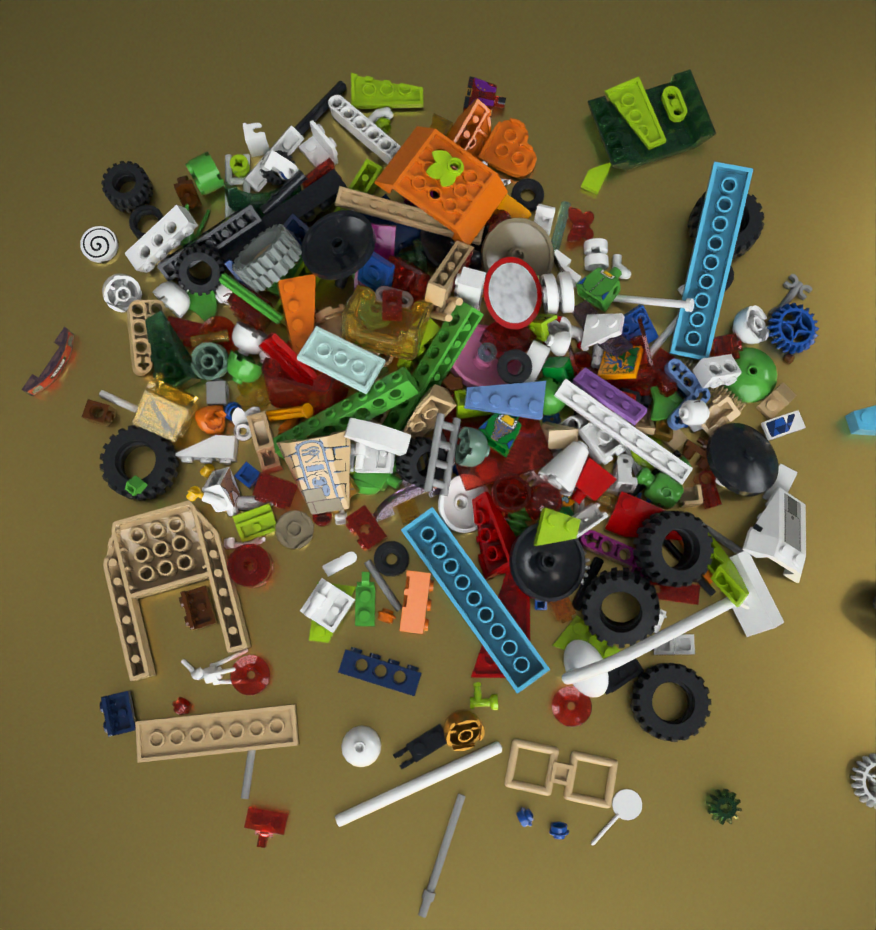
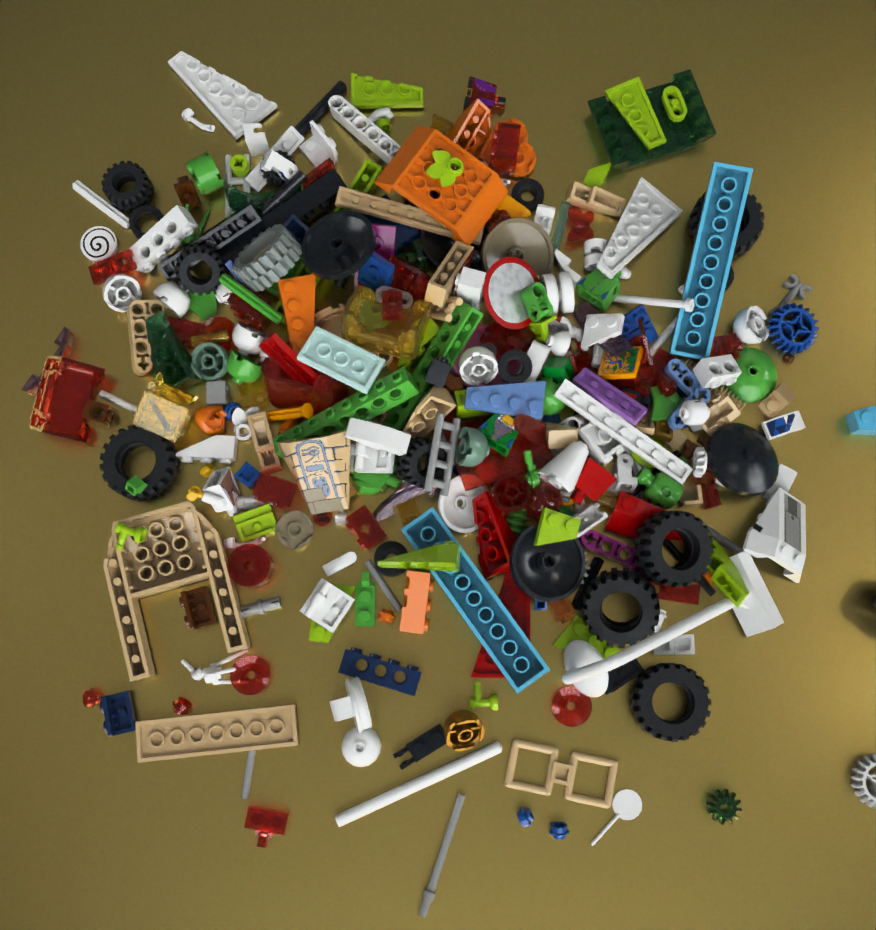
none -> clear red windscreen [29,355,105,443]
none -> white axle [72,180,130,229]
none -> clear red plate [82,688,99,708]
none -> clear red plate [88,249,137,285]
none -> lime piece [115,521,147,550]
none -> white wing [167,51,278,140]
none -> white piece [182,108,215,132]
none -> light grey pin [240,596,282,618]
none -> white piece [329,676,372,733]
none -> lime wedge [377,541,461,572]
none -> black brick [423,356,452,388]
none -> white cylinder [459,346,498,386]
none -> clear red brick [490,122,521,176]
none -> clear red piece [513,414,546,446]
none -> bright green piece [520,282,553,322]
none -> bright green plate [523,450,540,489]
none -> tan slope [564,181,626,217]
none -> white wing [597,177,683,279]
none -> white gear [692,447,707,478]

